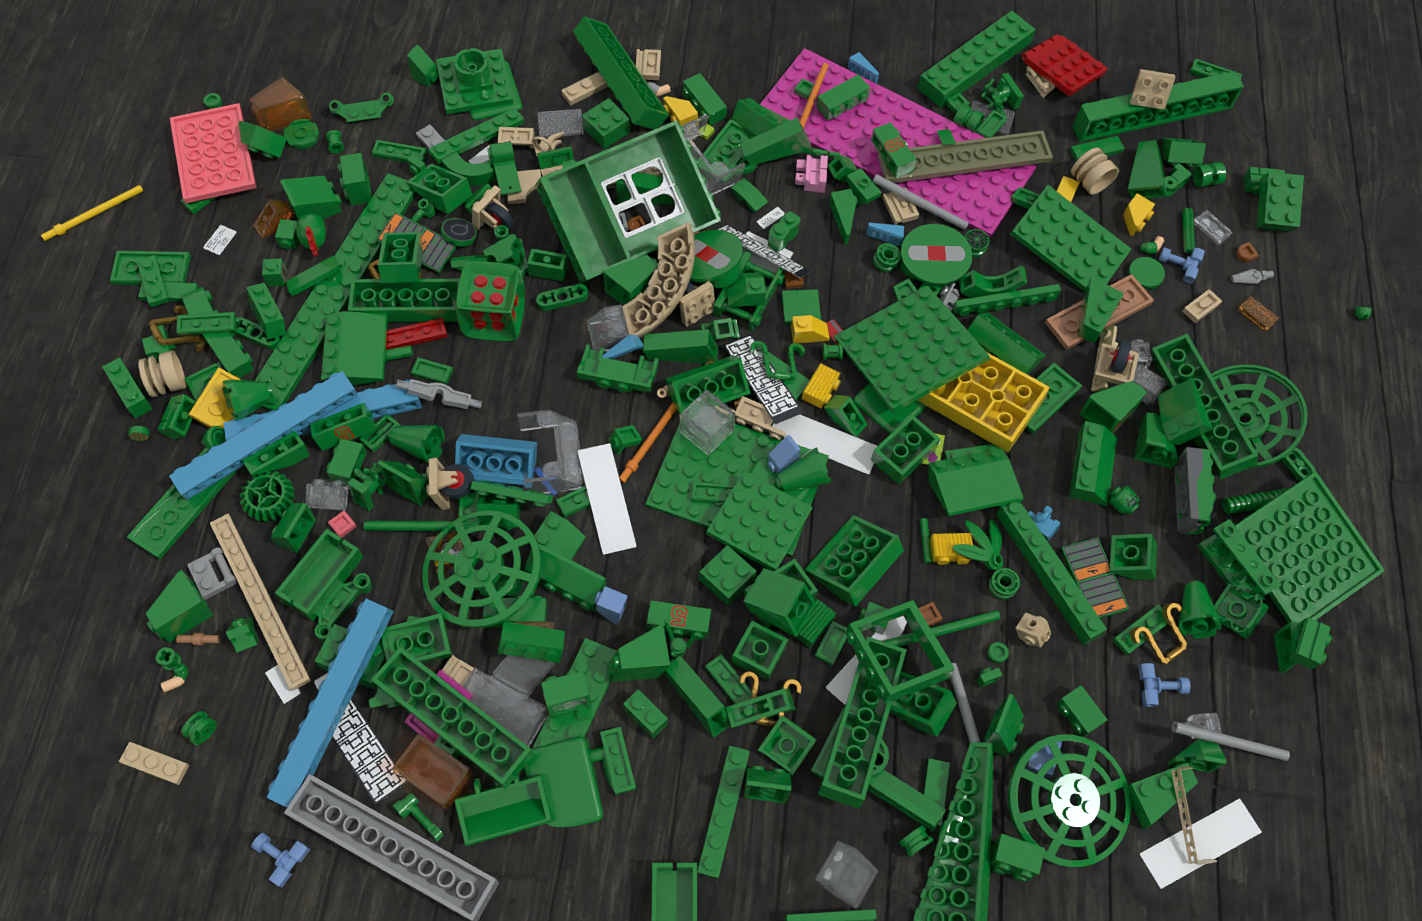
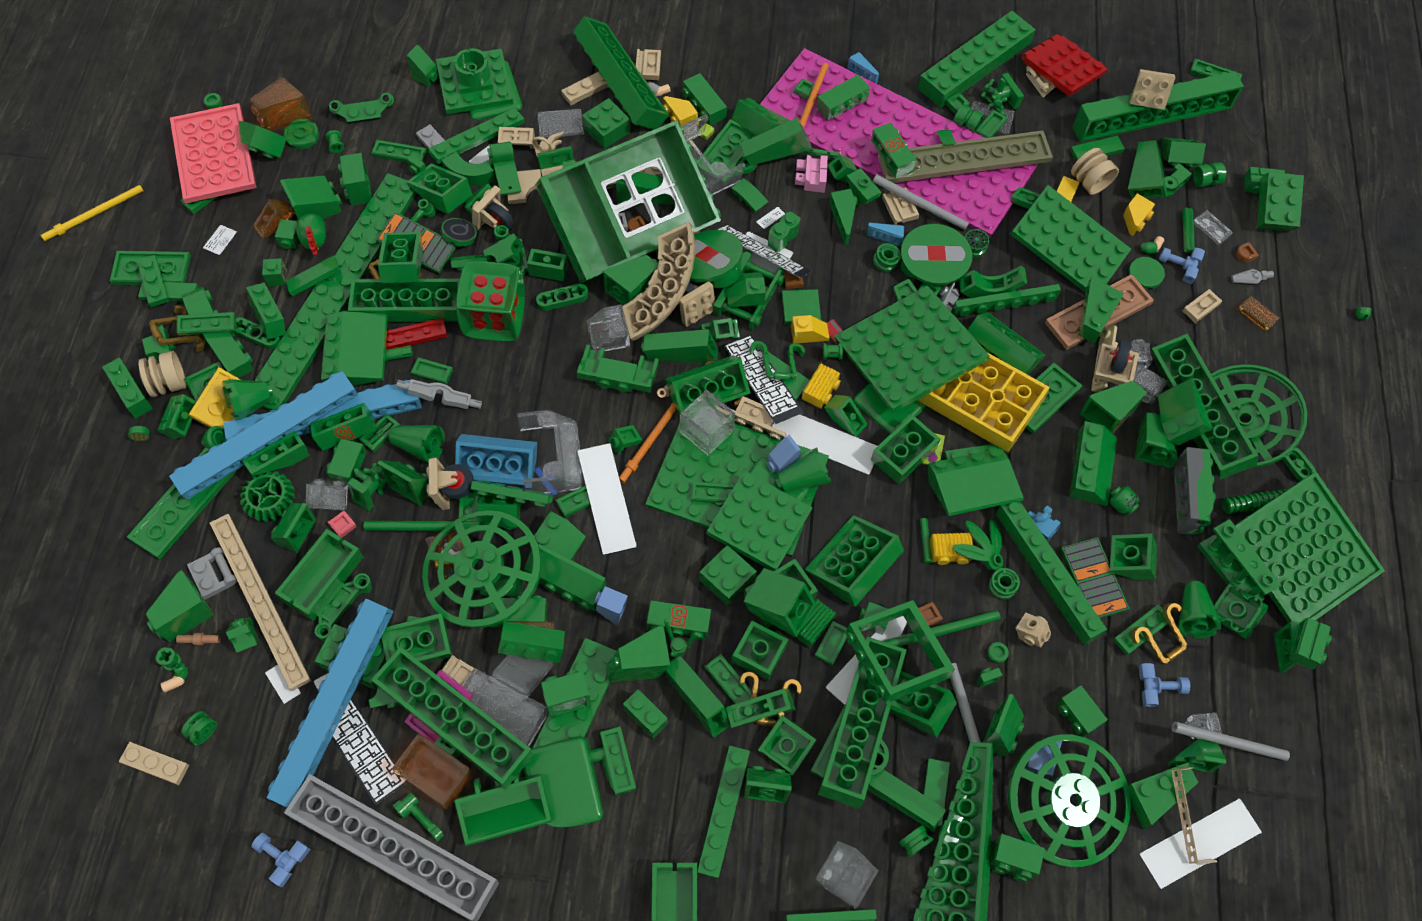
dark azure slope [602,335,644,359] -> none

